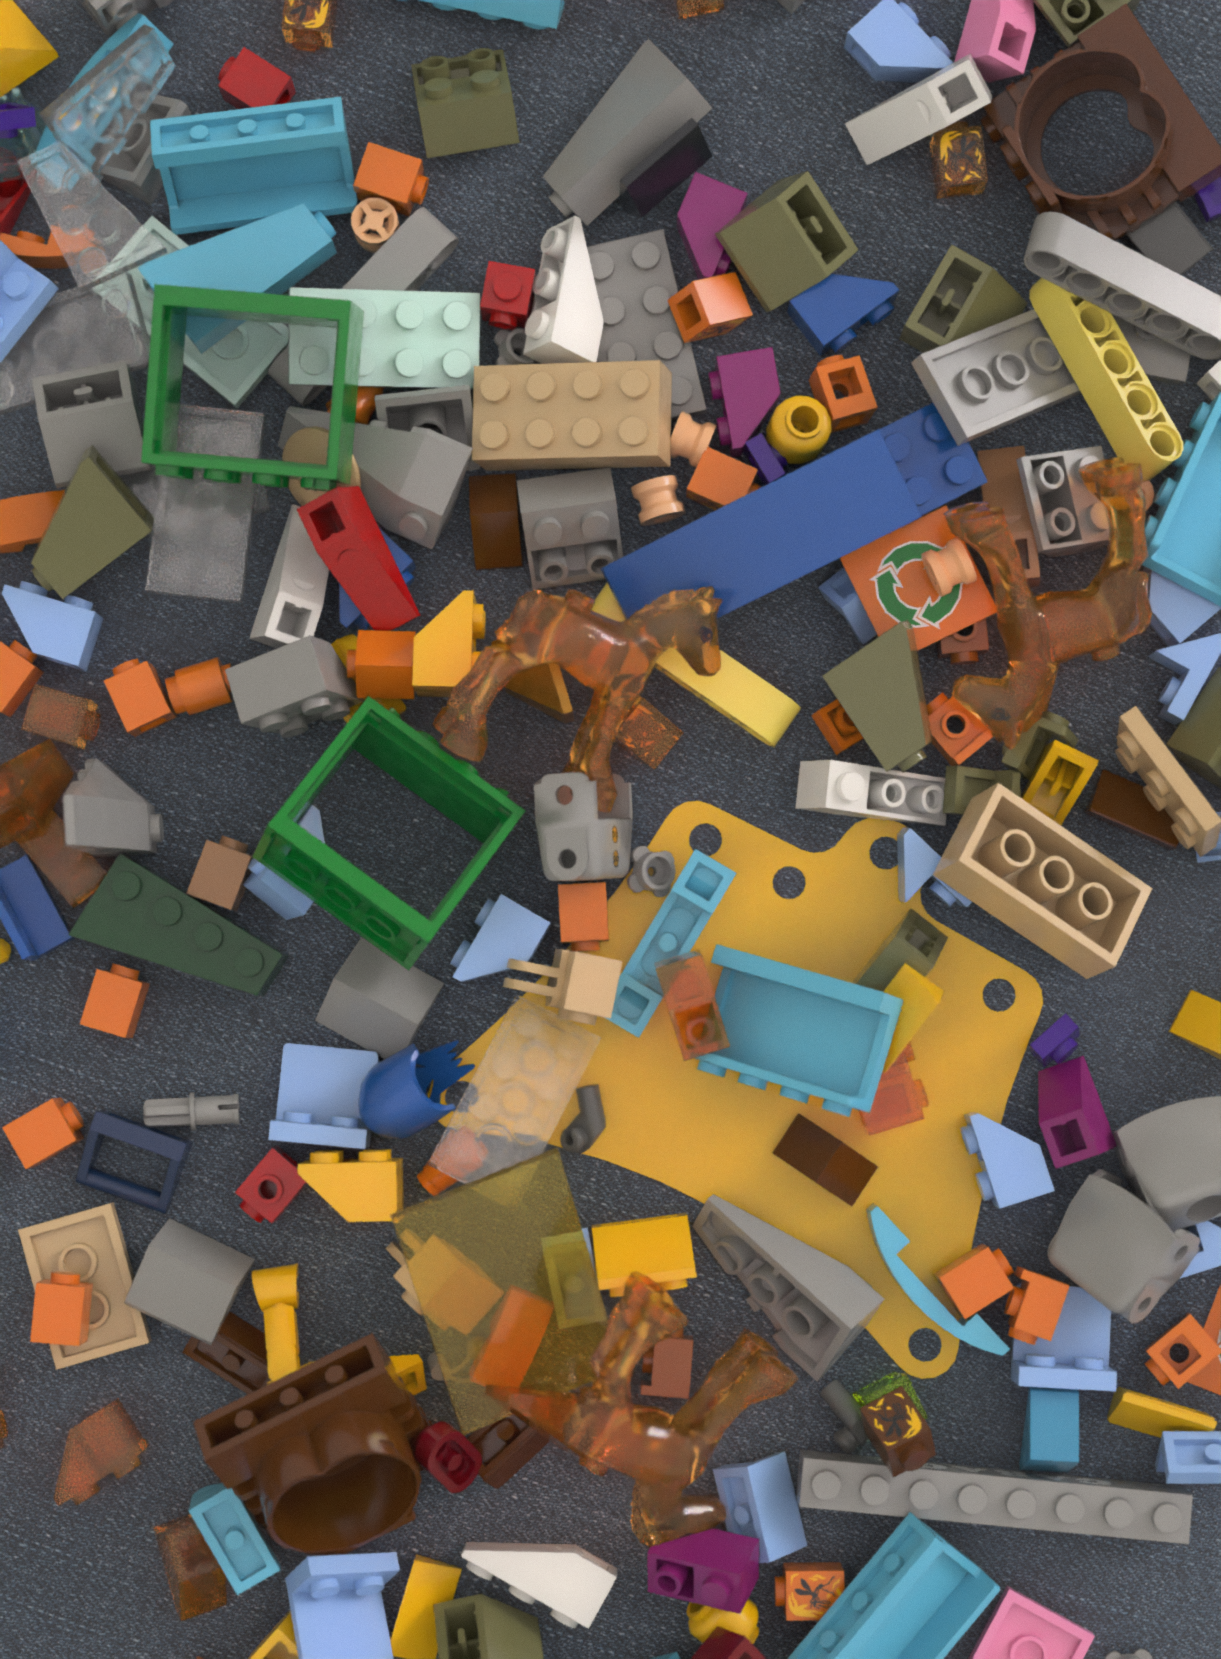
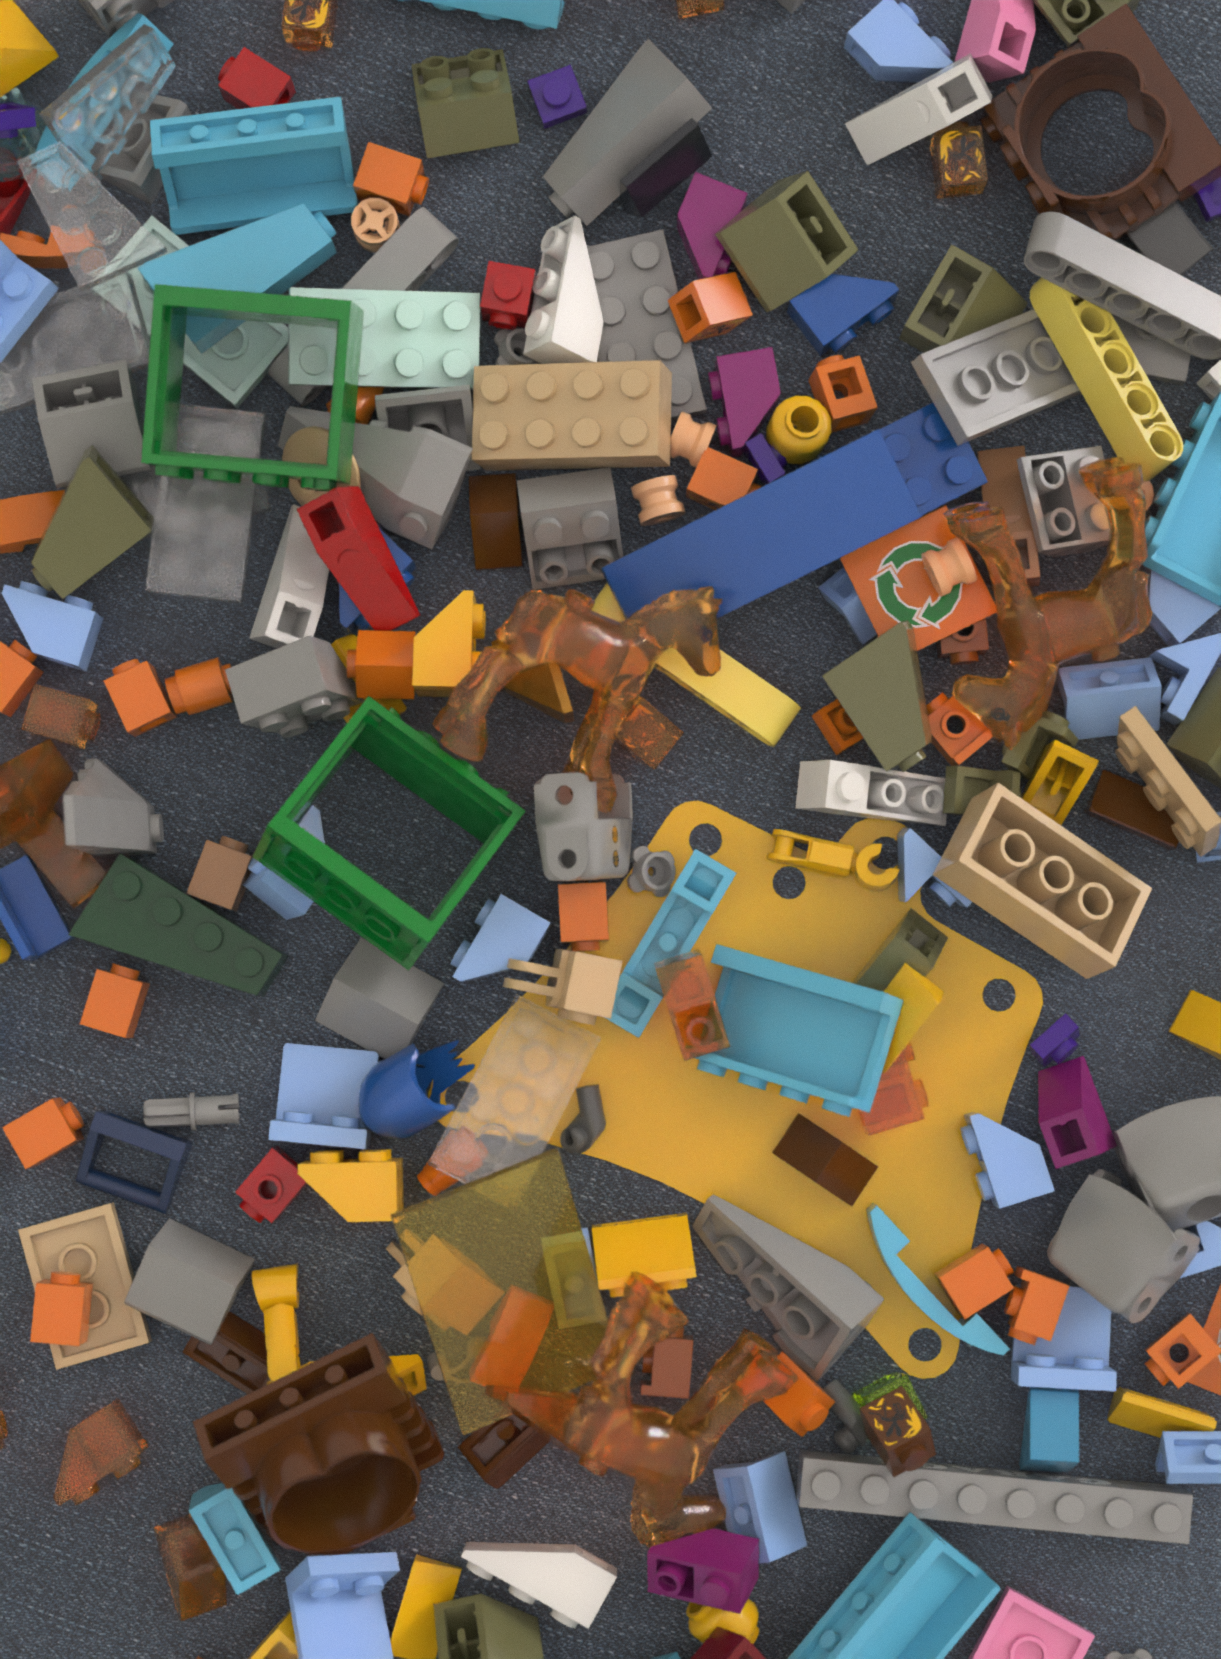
dark red plate [415,1421,482,1493] -> none
orange brick [774,1562,844,1621] -> none
none -> dark purple plate [527,65,587,129]
none -> orange brick [749,1351,835,1437]
none -> yellow piece [767,829,900,892]
none -> light blue panel [1057,657,1162,740]

